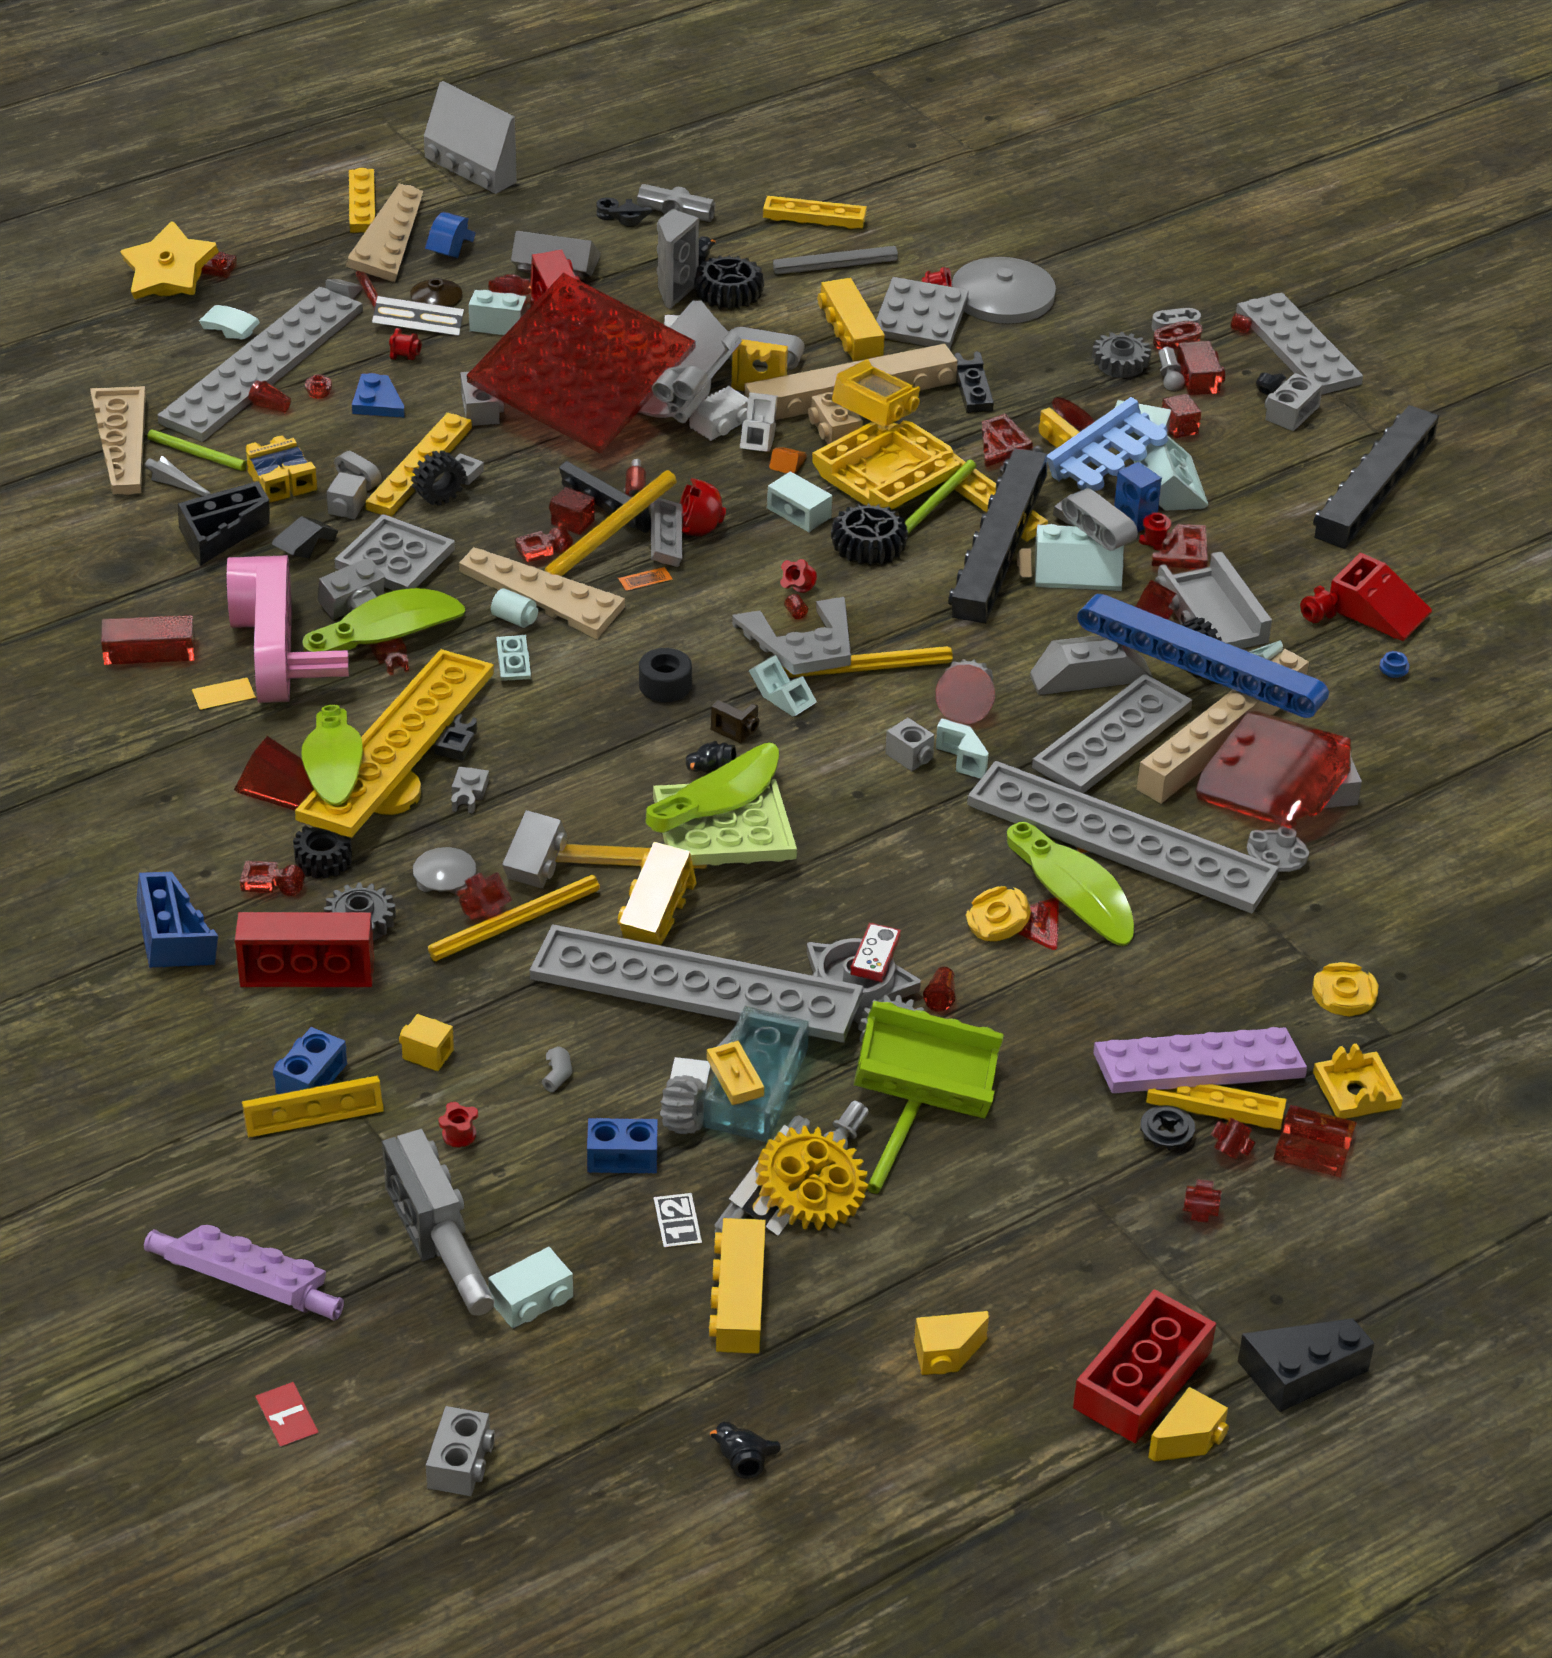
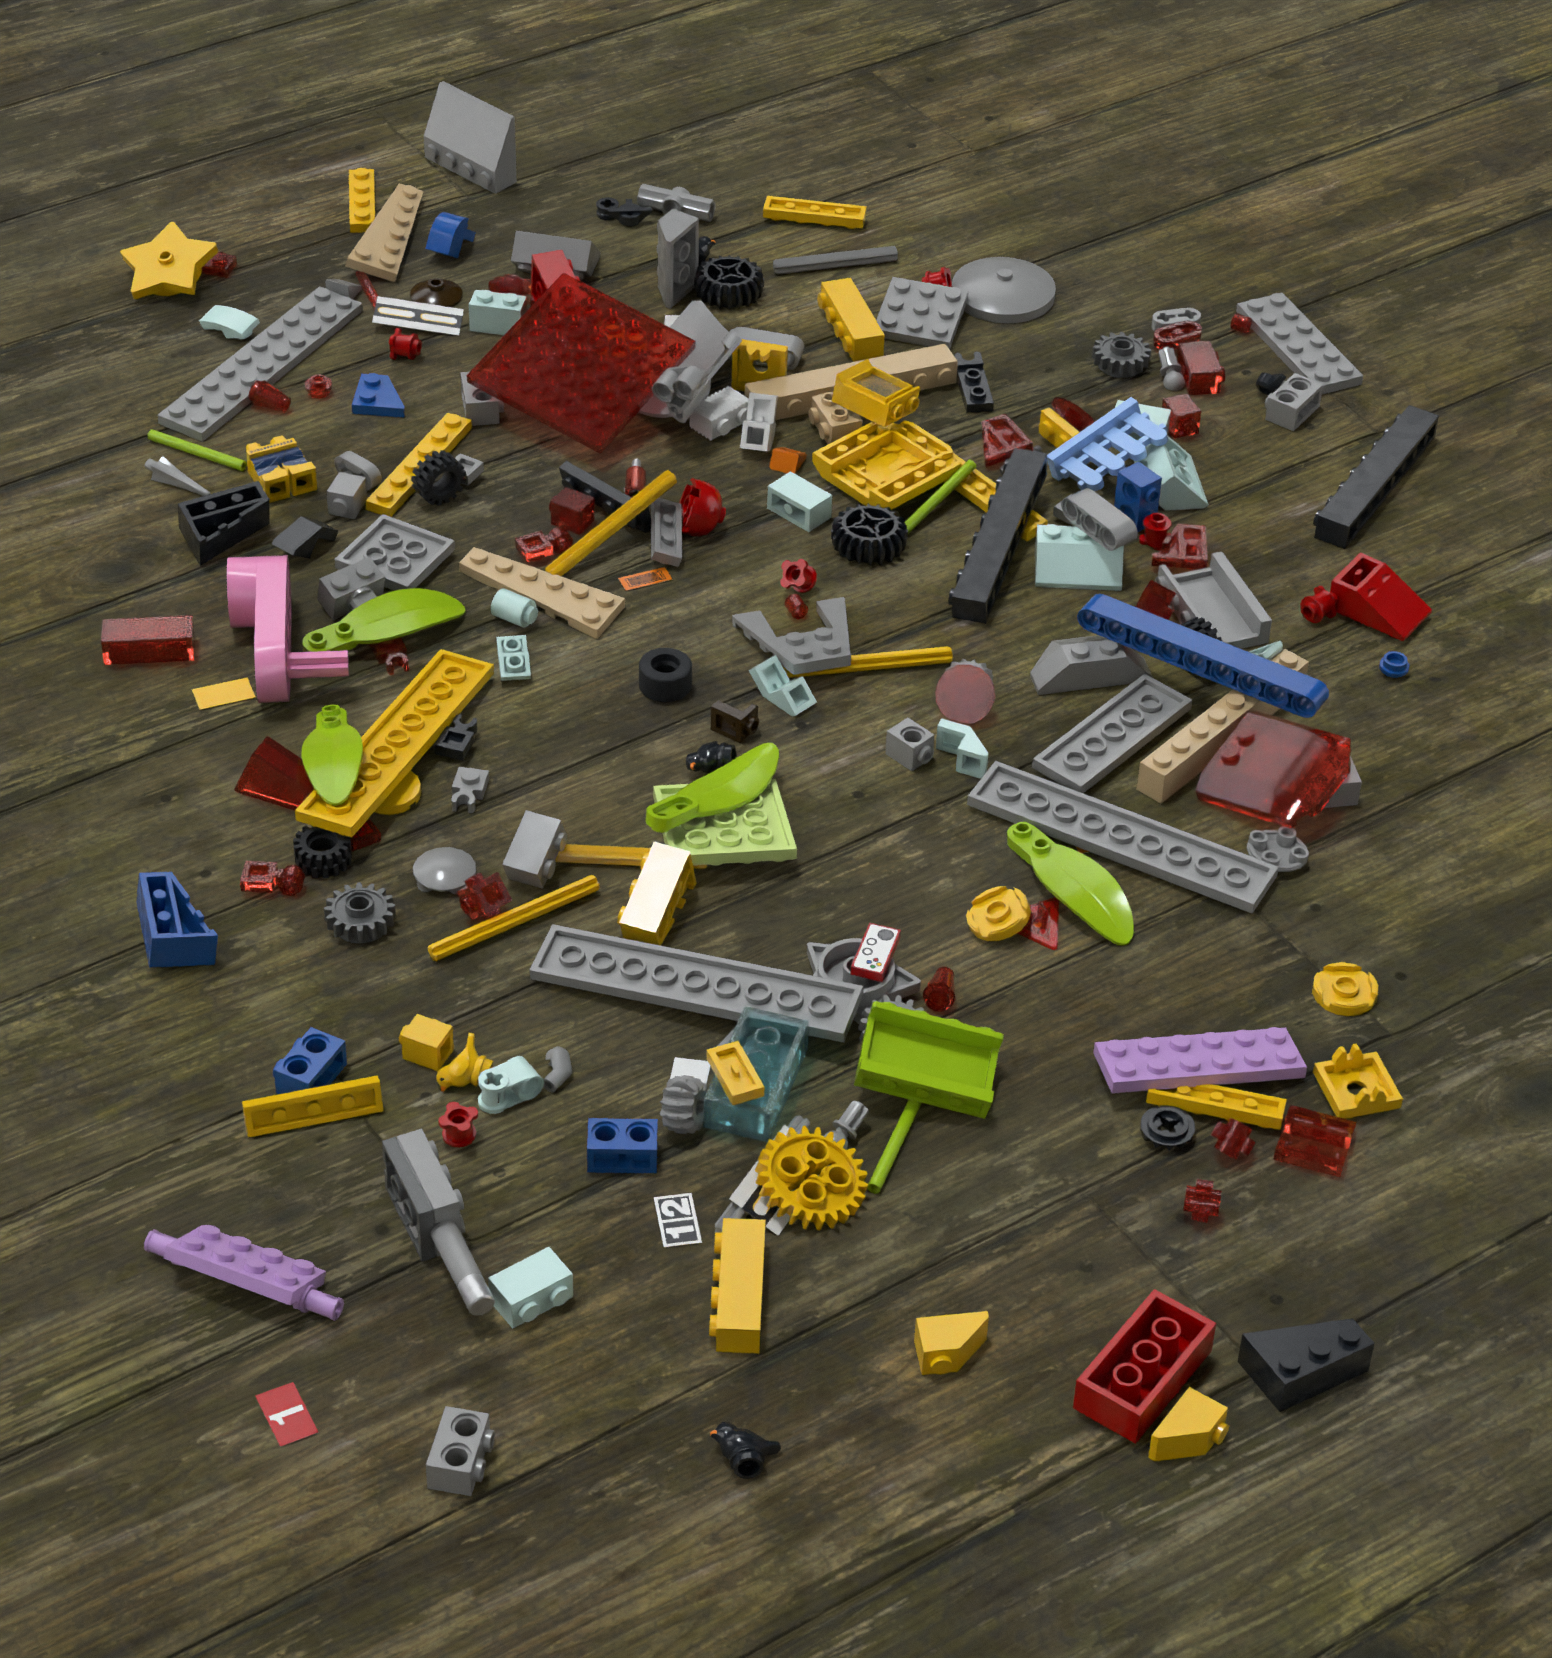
tan wing [90,386,146,495] -> none
red brick [235,912,375,987] -> none
tan tile [1017,549,1032,577] -> none
none -> clear red tile [350,819,381,852]
none -> yellow animal [436,1033,494,1092]
none -> light aqua piece [478,1056,544,1114]

